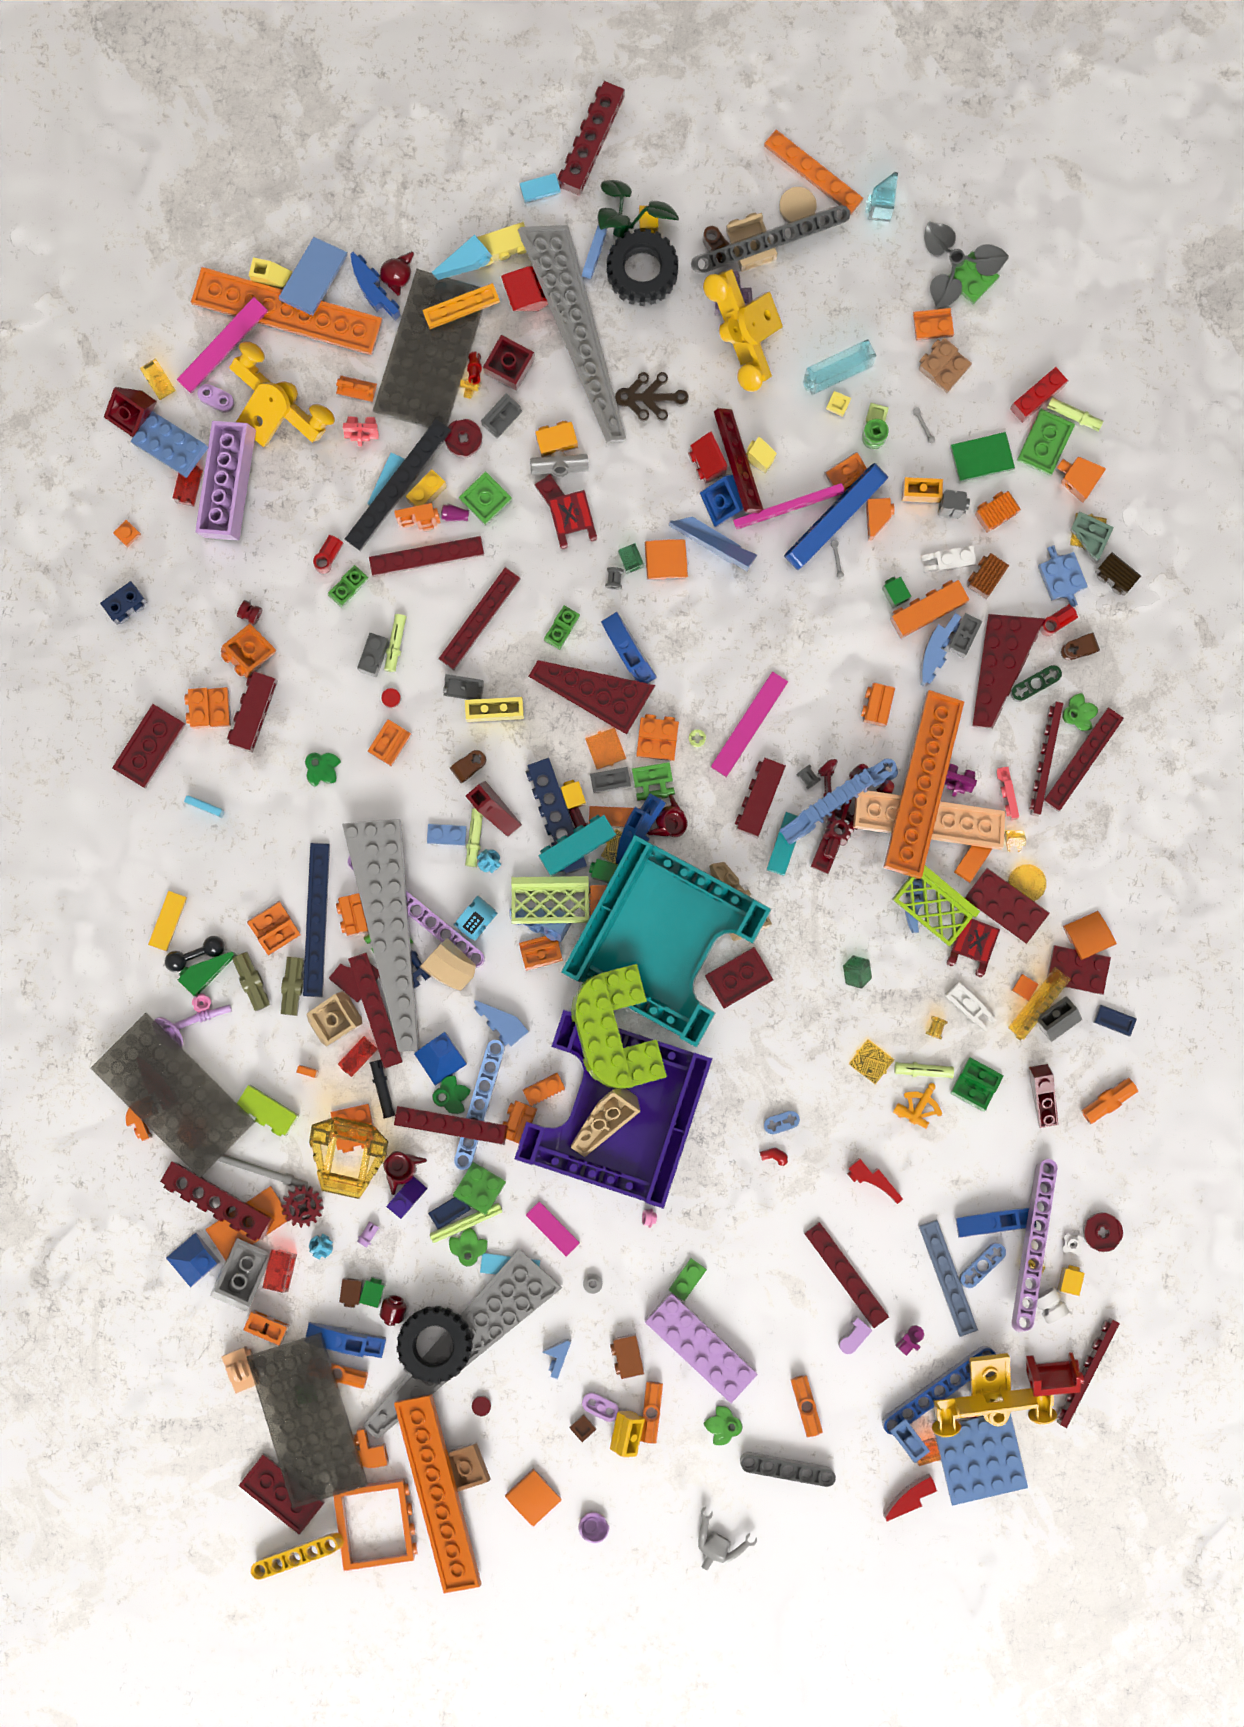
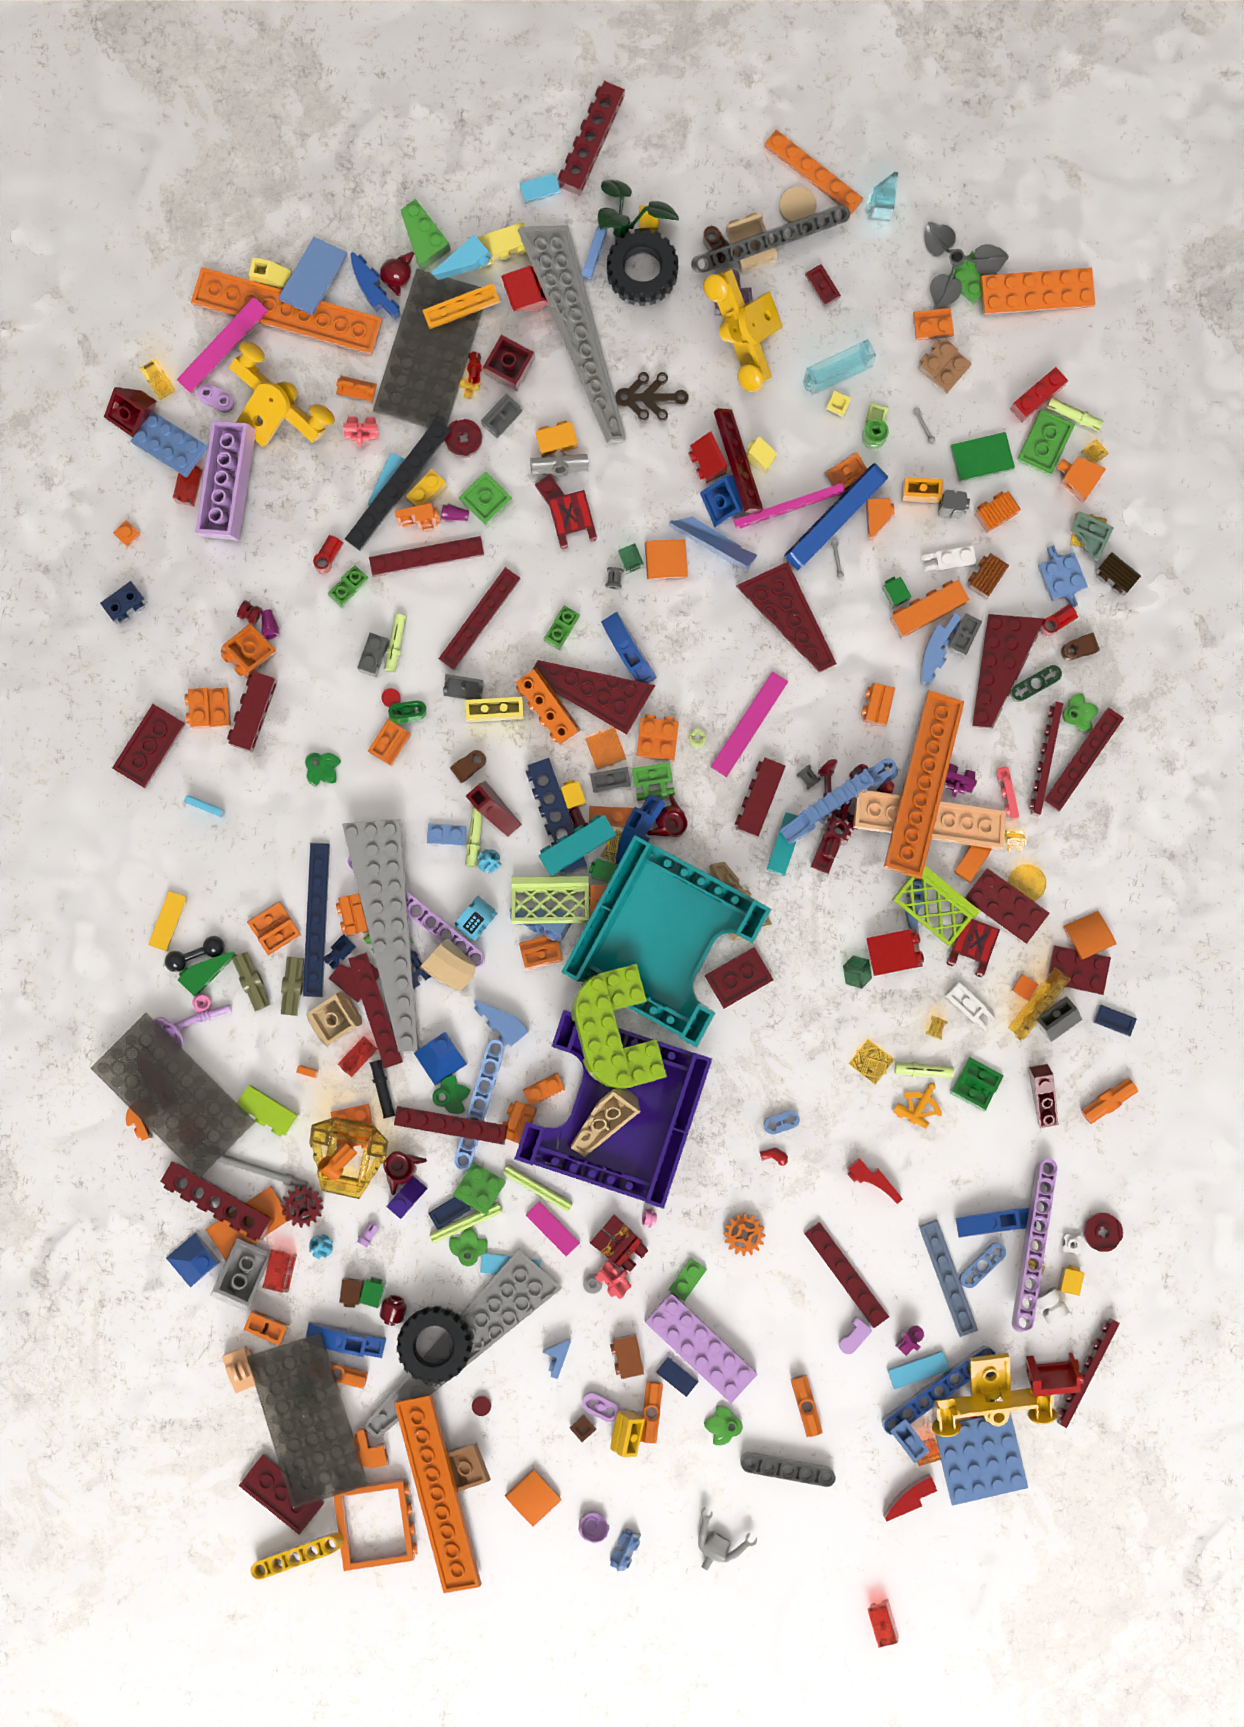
none -> magenta cone [261,609,280,639]
none -> orange piece [317,1141,357,1181]
none -> dark blue plate [323,934,356,969]
none -> green plate [388,700,427,724]
none -> bright green wedge [401,199,451,272]
none -> yellowish green axle [503,1165,573,1212]
none -> orange brick [516,668,581,744]
none -> dark red hips [590,1214,649,1272]
none -> coral hips [595,1260,632,1299]
none -> medium blue hinge [610,1528,641,1571]
none -> dark blue tile [656,1357,699,1397]
none -> orange gear [723,1213,766,1256]
none -> dark red wing [736,562,837,673]
none -> dark red plate [805,264,841,307]
none -> red panel [866,929,924,976]
none -> clear red hinge [867,1599,899,1648]
none -> medium azure tile [887,1351,949,1390]
none -> orange plate [980,268,1095,315]
none -> clear yellow tile [1081,439,1109,464]

